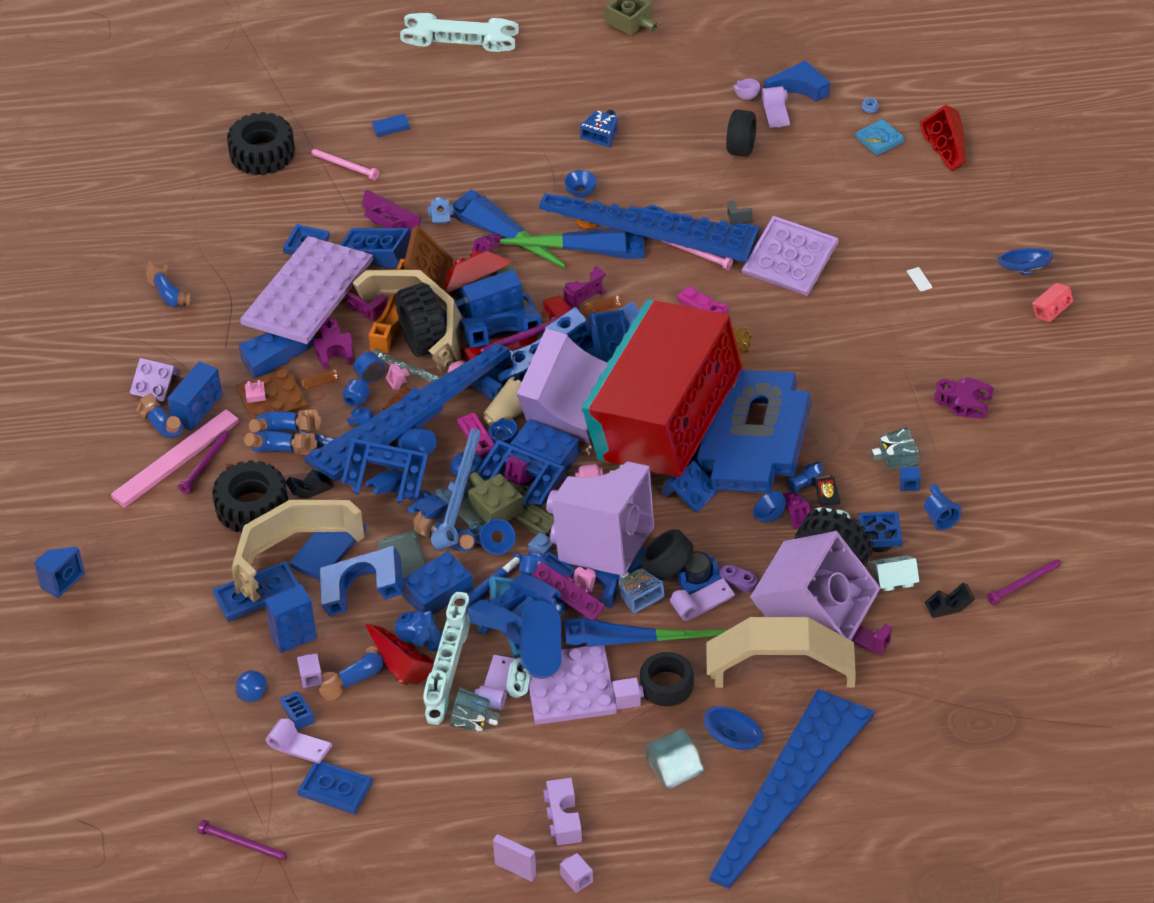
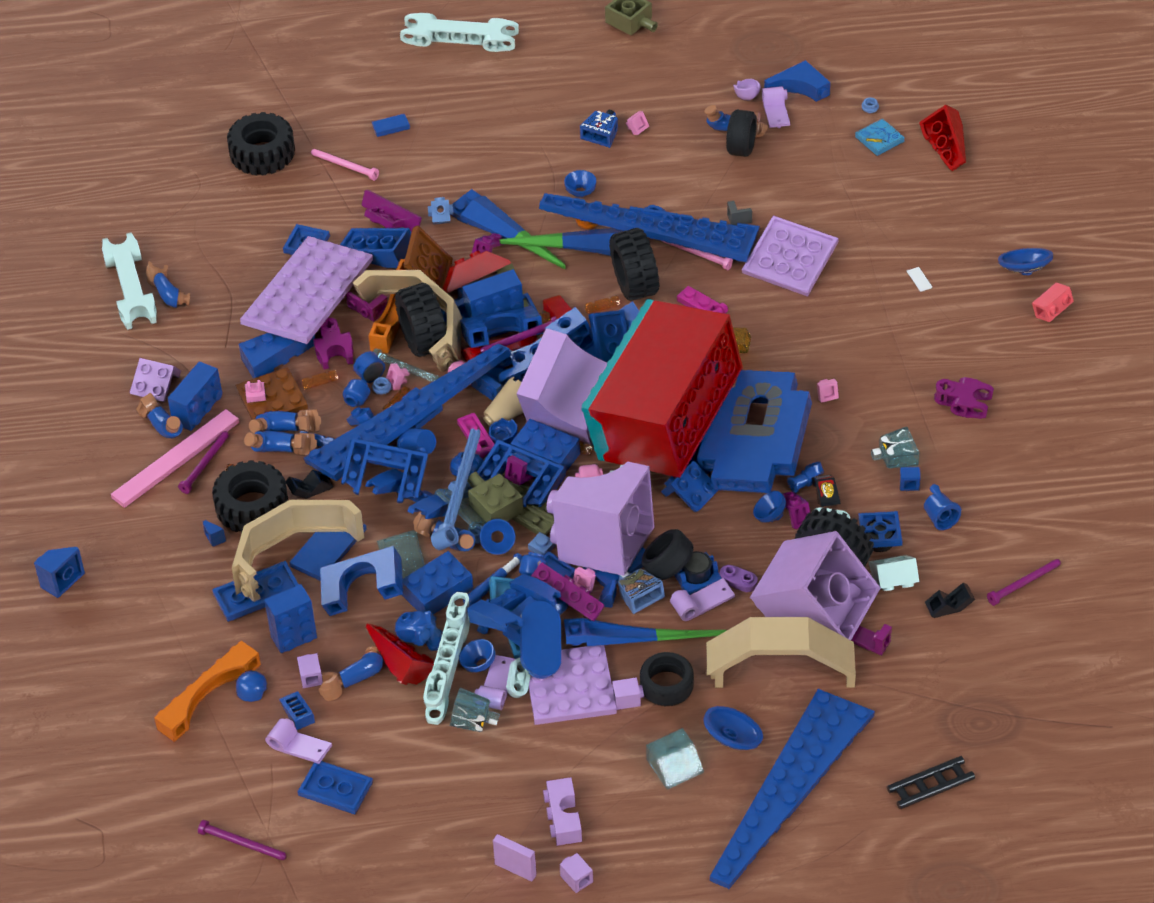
magenta piece [562,266,607,309] -> none
none -> light aqua piece [102,232,157,330]
none -> orange arch [154,641,261,742]
none -> blue slope [203,520,226,547]
none -> medium blue plate [372,377,391,395]
none -> blue piece [459,639,496,672]
none -> black tyre [609,228,660,301]
none -> bright pink tile [626,111,649,135]
none -> piece [705,105,768,138]
none -> bright pink tile [817,379,839,403]
none -> black bar [886,756,975,809]

